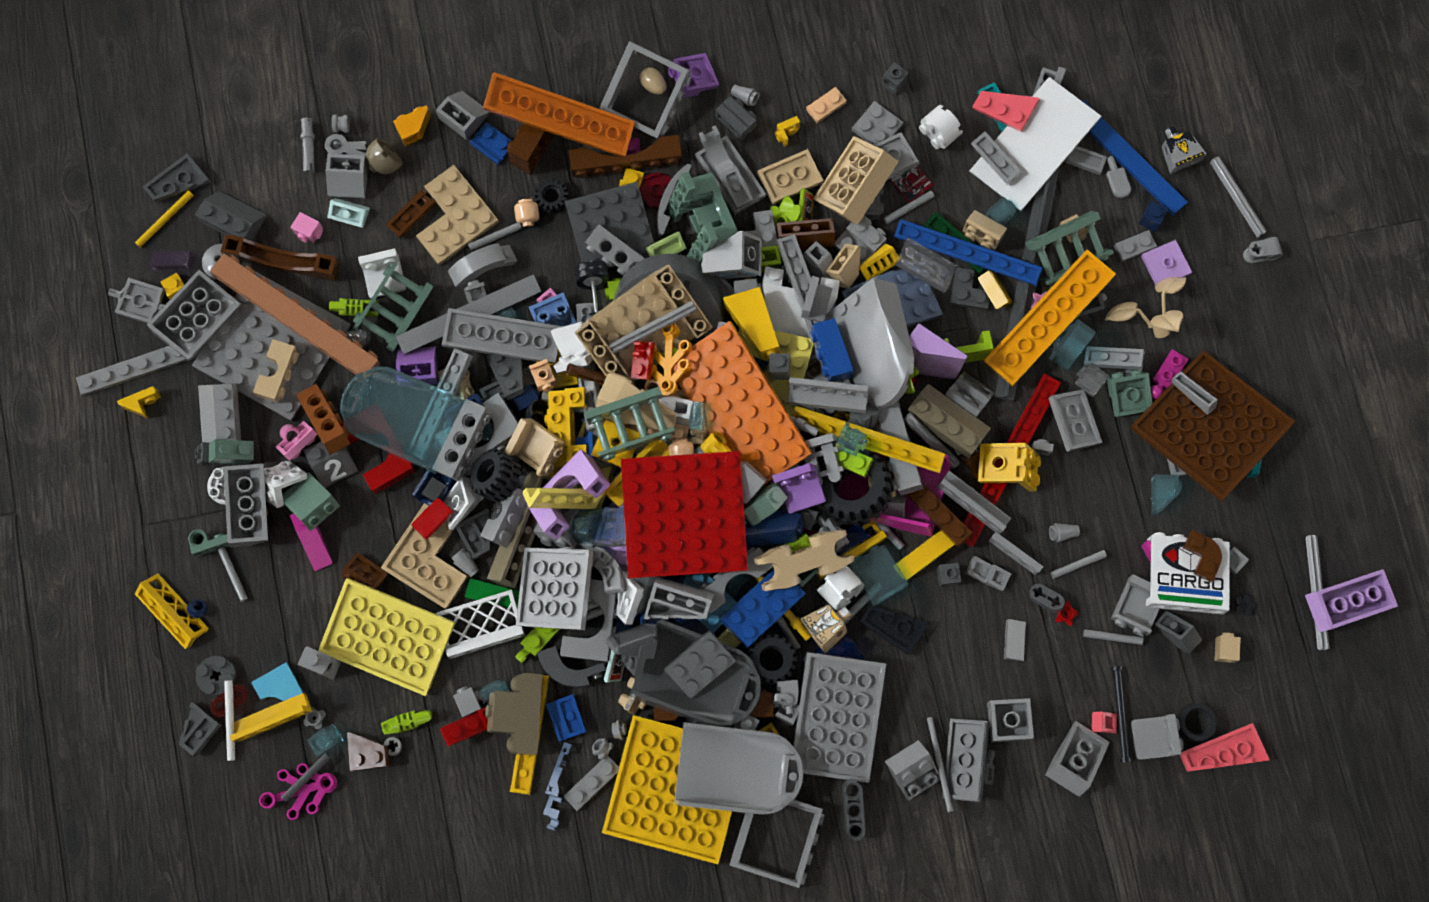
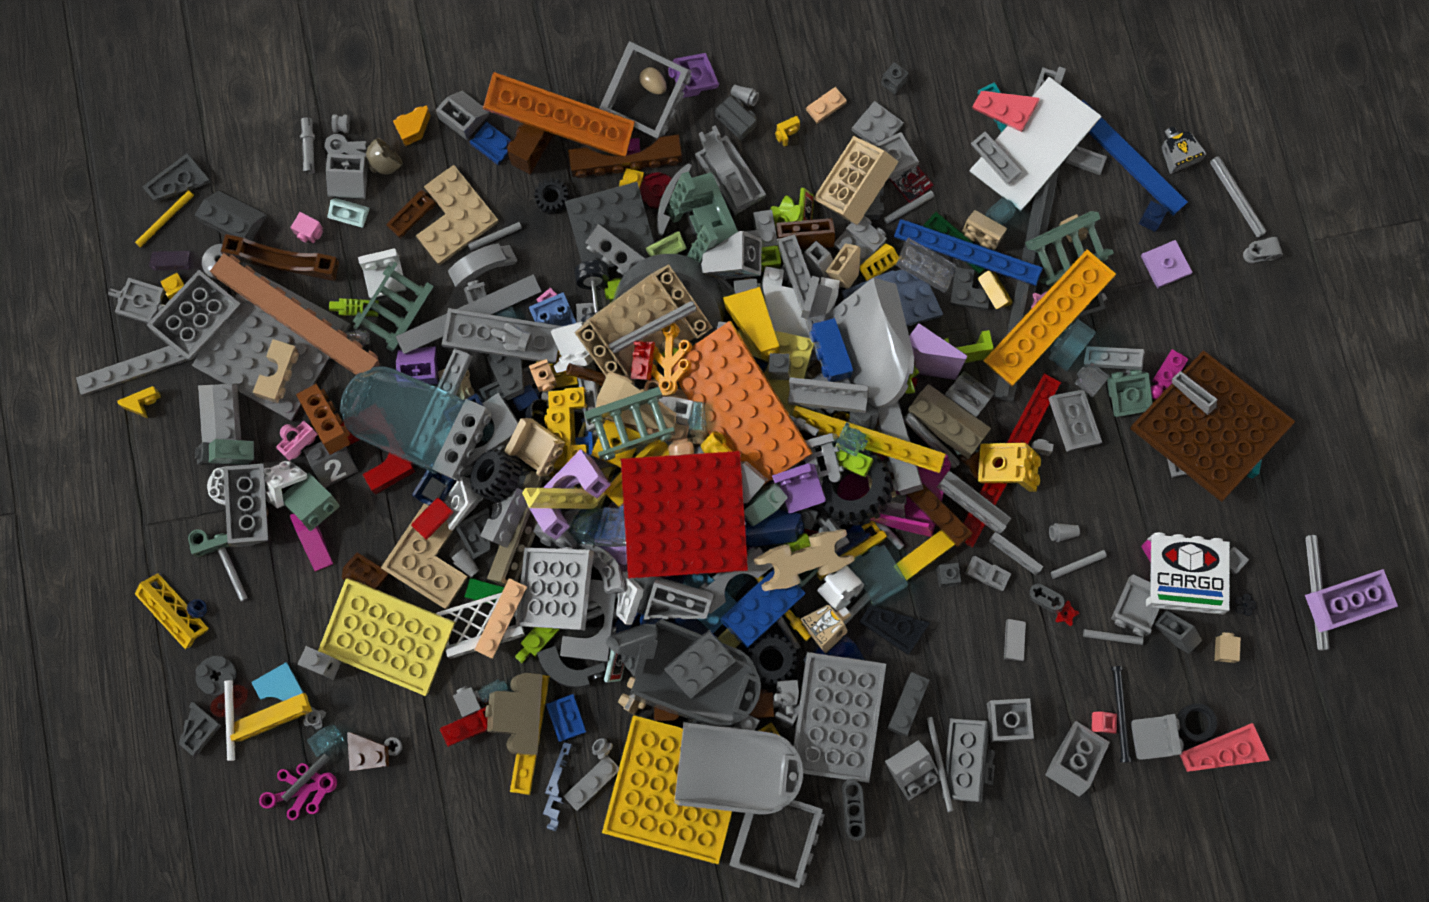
lime hinge [381,709,433,734] -> none
light nougat head [514,199,540,227] -> none
light grey plate [612,720,628,740] -> none
tan plate [757,149,823,205] -> none
white brick [919,105,963,149] -> none
tan plant [1105,277,1186,338] -> none
light grey piece [1106,156,1131,199] -> none
light grey plate [1114,230,1157,262] -> none
clear light blue slope [1151,474,1182,516] -> none
reddish brown plate [1183,530,1222,582] -> none
none -> light nougat plate [474,578,527,659]
none -> light grey rock [491,322,531,352]
none -> dark grey brick [887,672,929,737]

